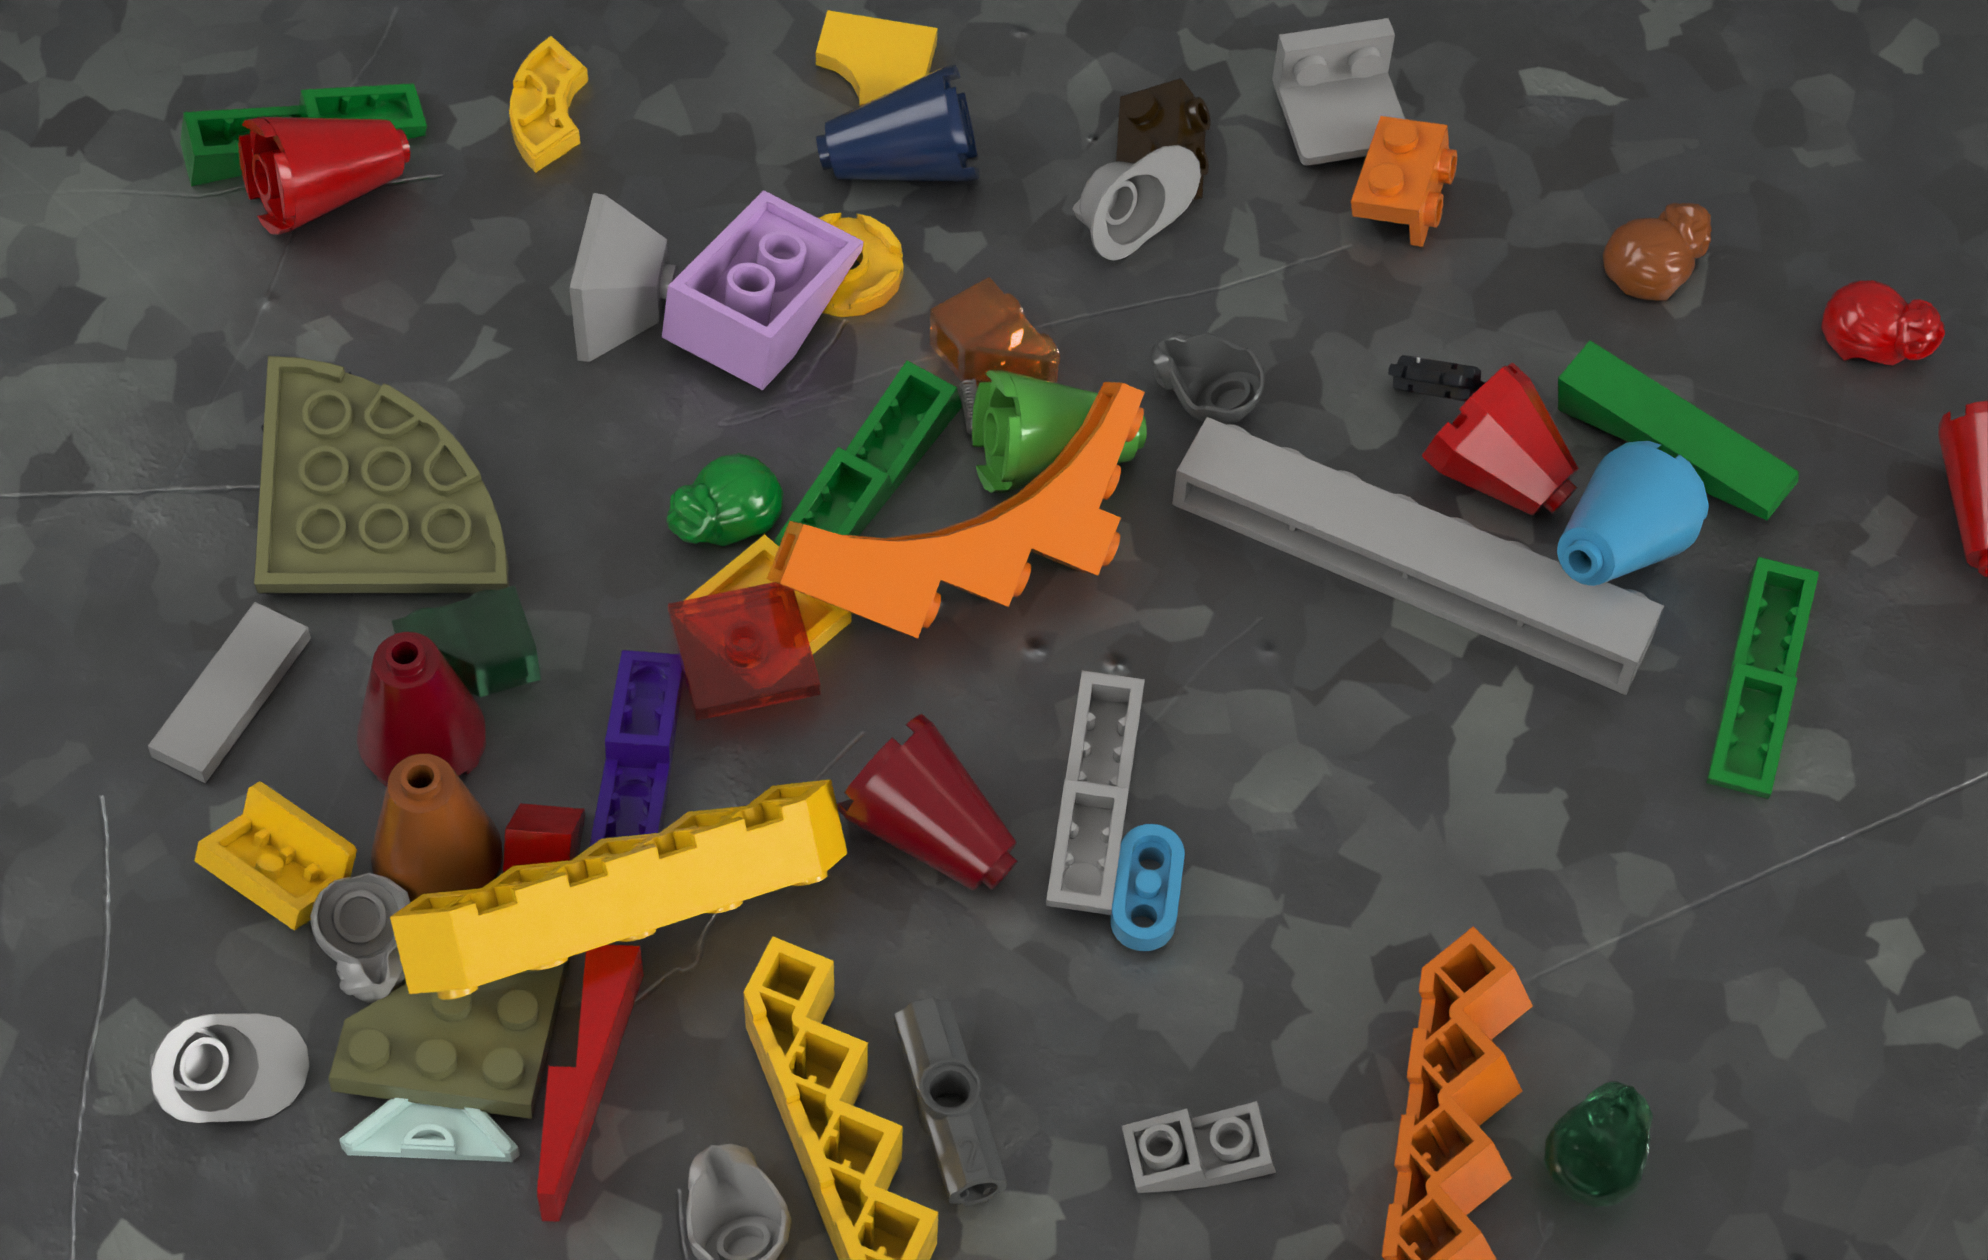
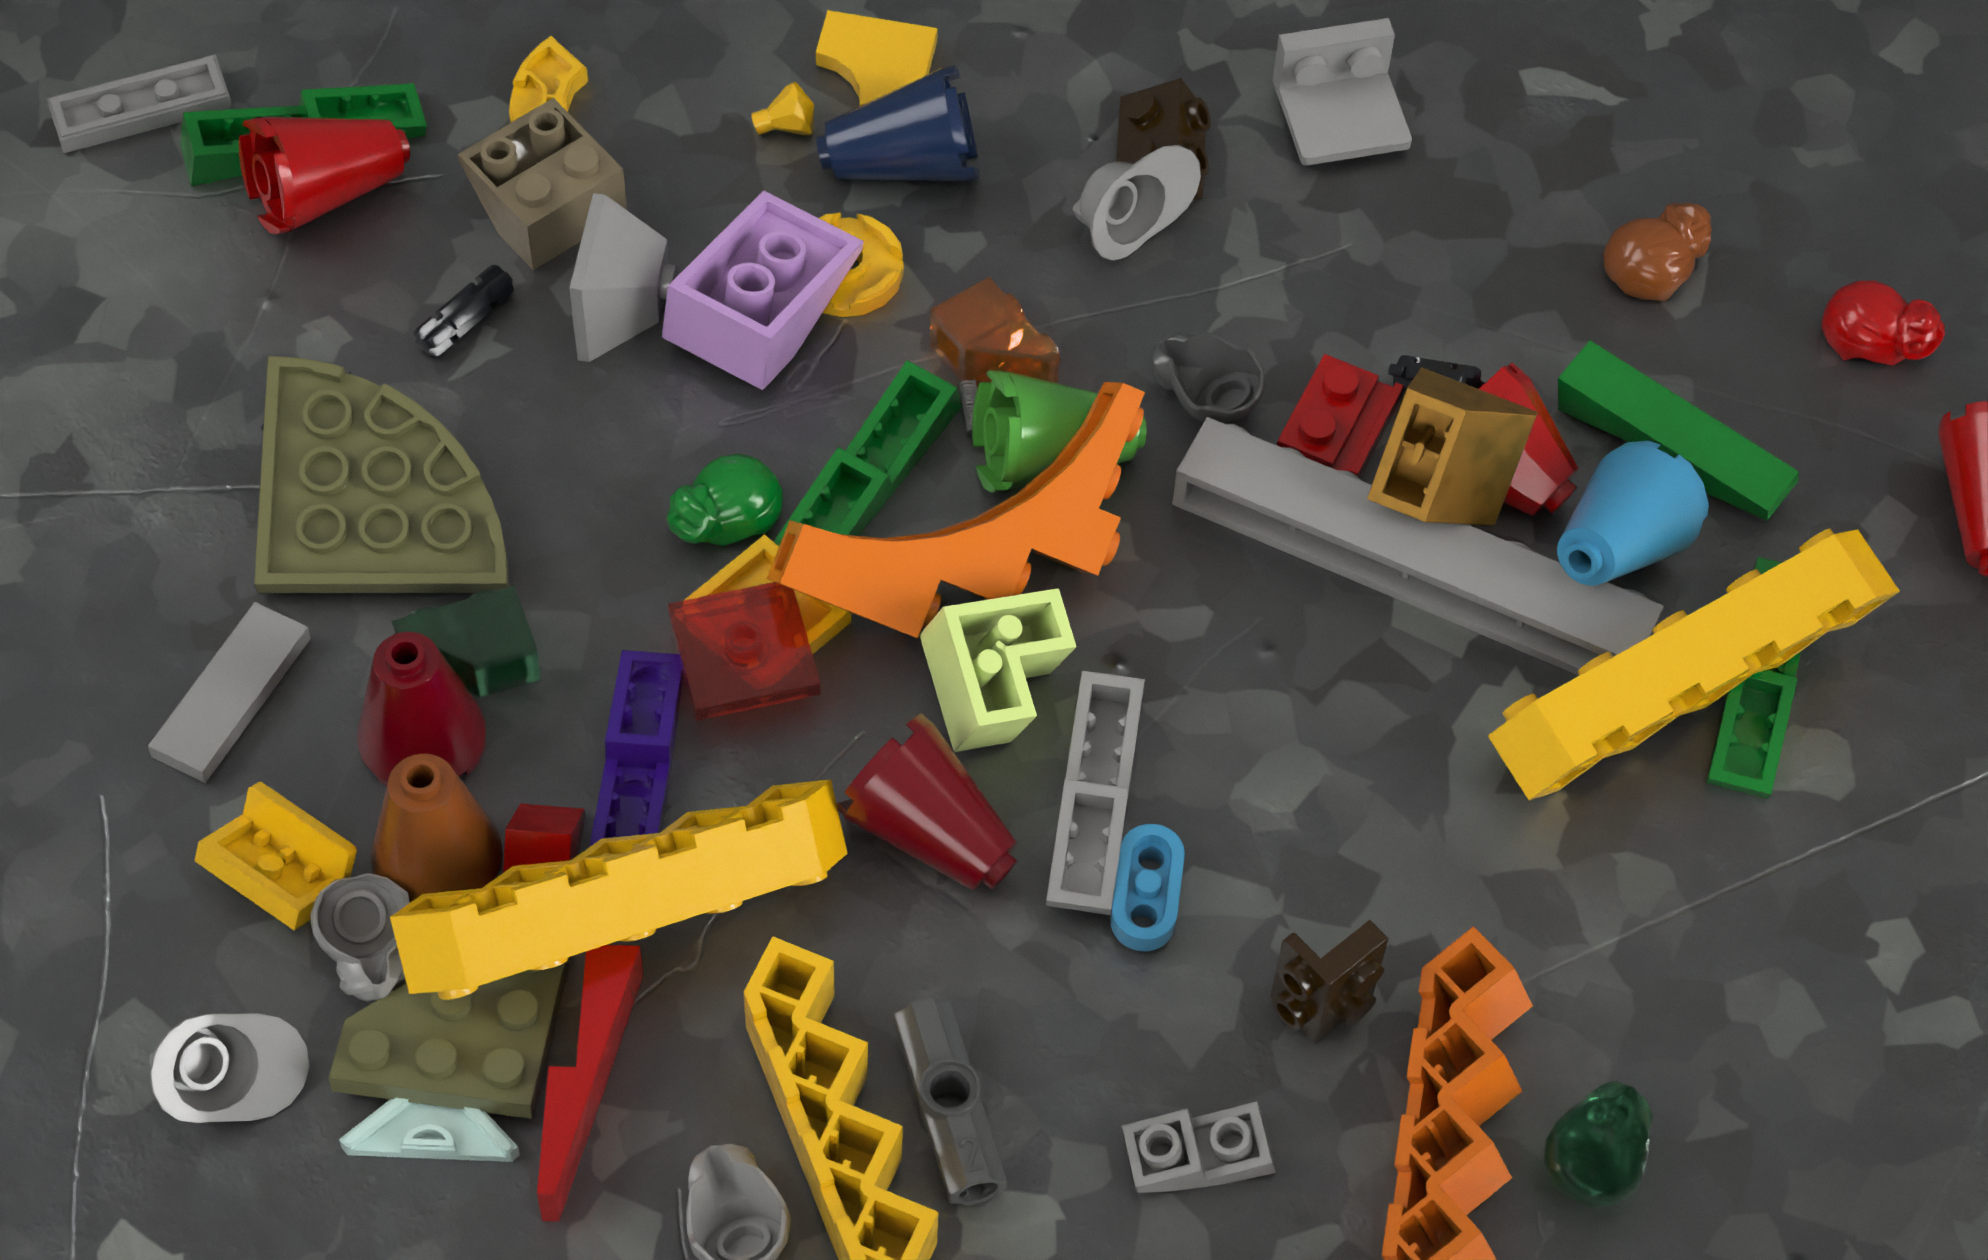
orange bracket [1351,116,1457,247] -> none
none -> light grey tile [46,54,233,154]
none -> black axle [414,265,514,358]
none -> dark tan slope [458,98,627,270]
none -> yellow rock [751,81,814,135]
none -> yellowish green brick [919,588,1077,752]
none -> dark brown bracket [1270,920,1389,1044]
none -> red plate [1277,354,1404,478]
none -> pearl gold slope [1367,367,1538,525]
none -> yellow brick [1488,528,1900,800]

